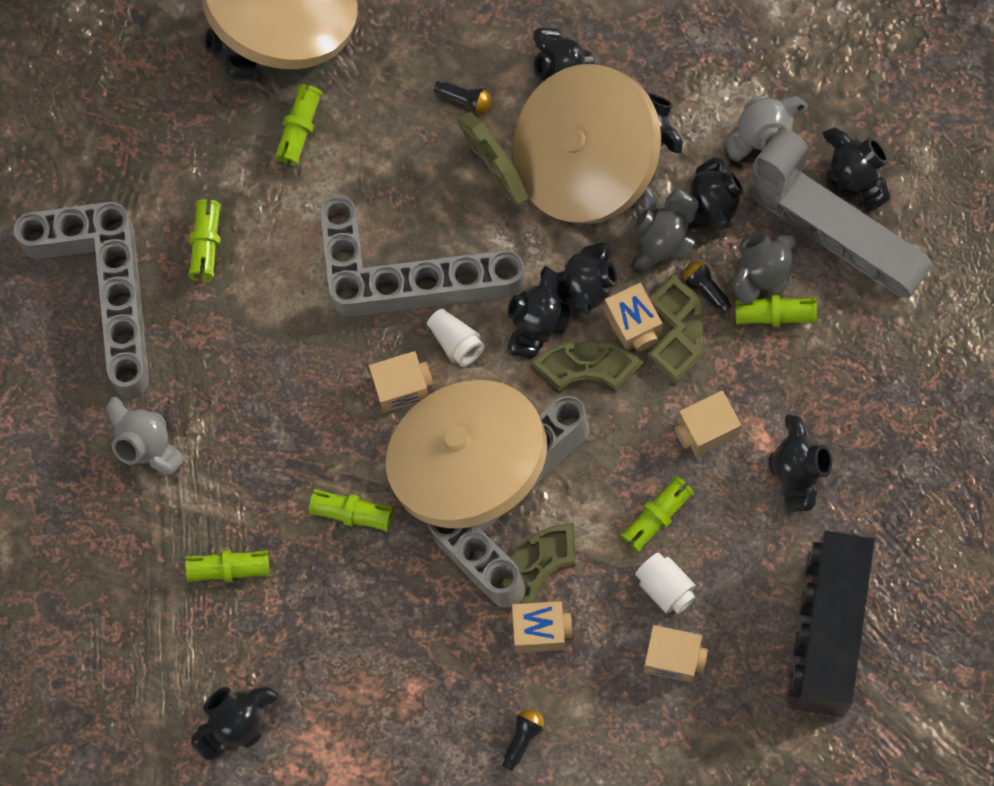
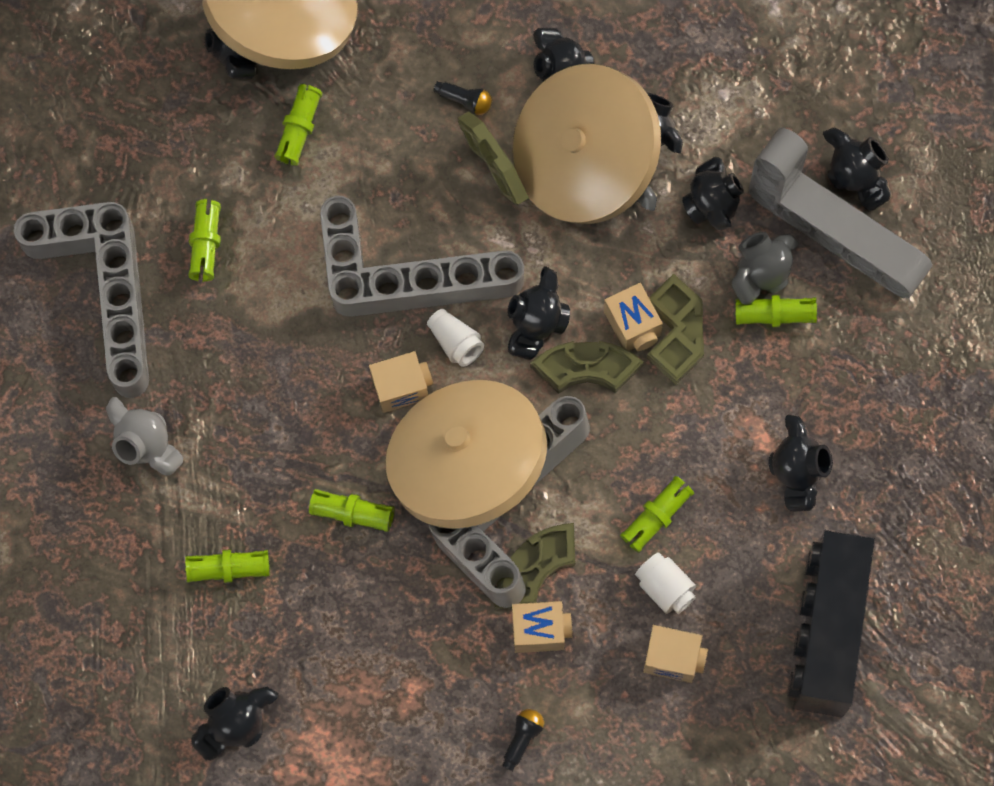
black piece [557,242,617,316] -> none
dark grey piece [631,189,699,271] -> none
tan brick [675,390,742,457] -> none
black piece [683,261,733,314] -> none
light grey piece [724,96,808,161] -> none

